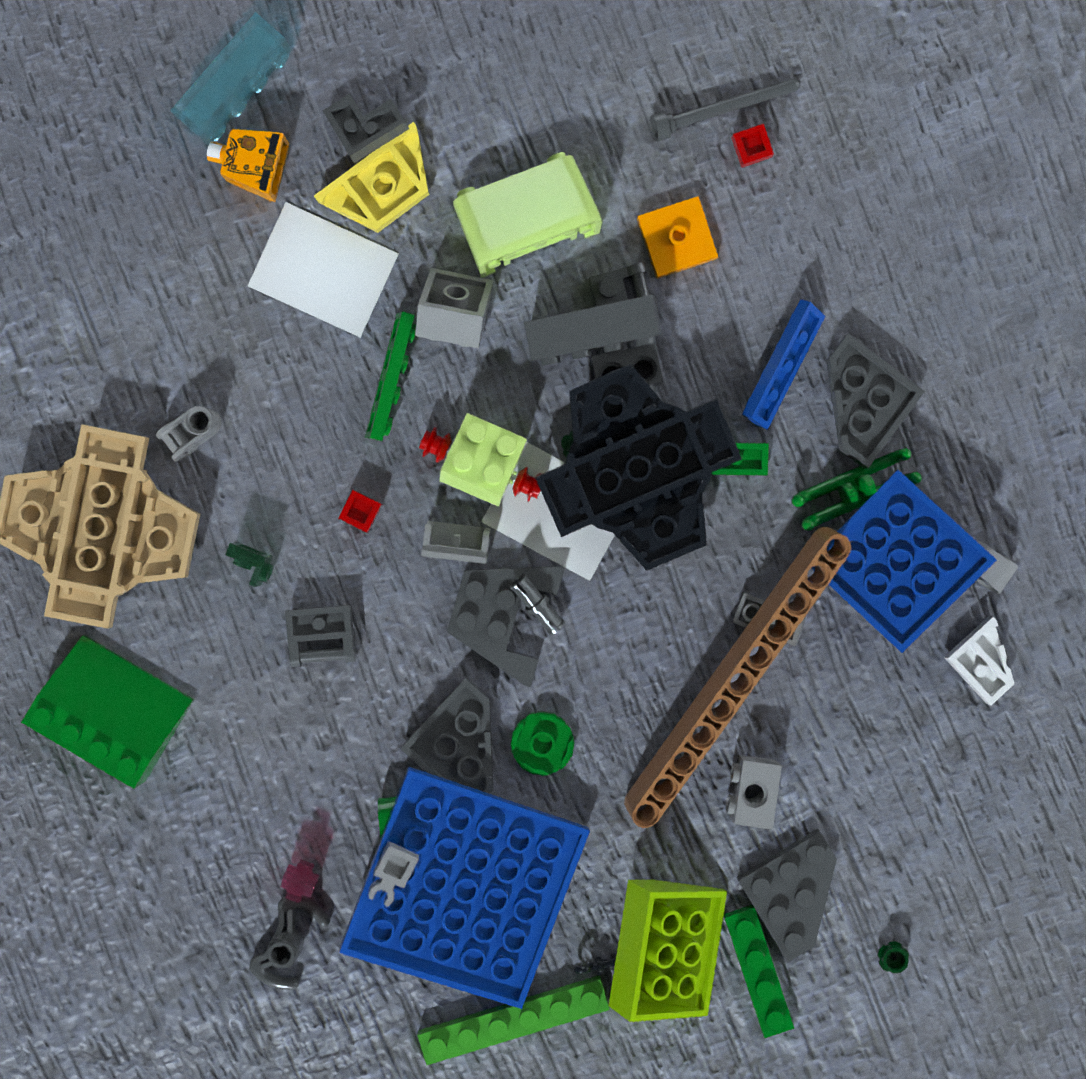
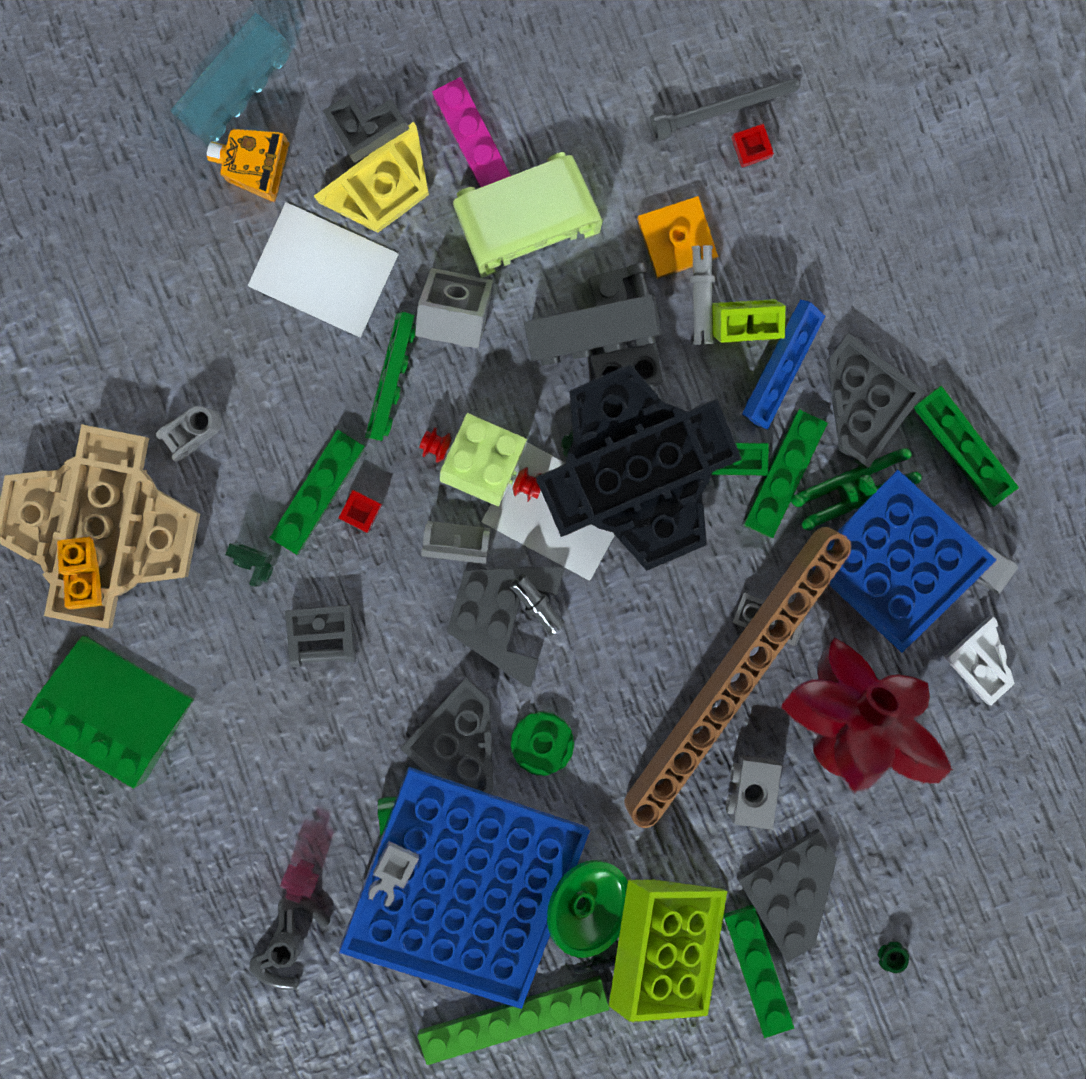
none -> light orange slope [57,537,102,609]
none -> green plate [269,429,366,555]
none -> dark pink plate [432,77,511,188]
none -> green dish [547,860,628,958]
none -> light grey pin [690,245,715,345]
none -> lime brick [712,299,786,343]
none -> green plate [742,409,828,538]
none -> dark red plant [780,637,953,793]
none -> green plate [913,386,1019,507]

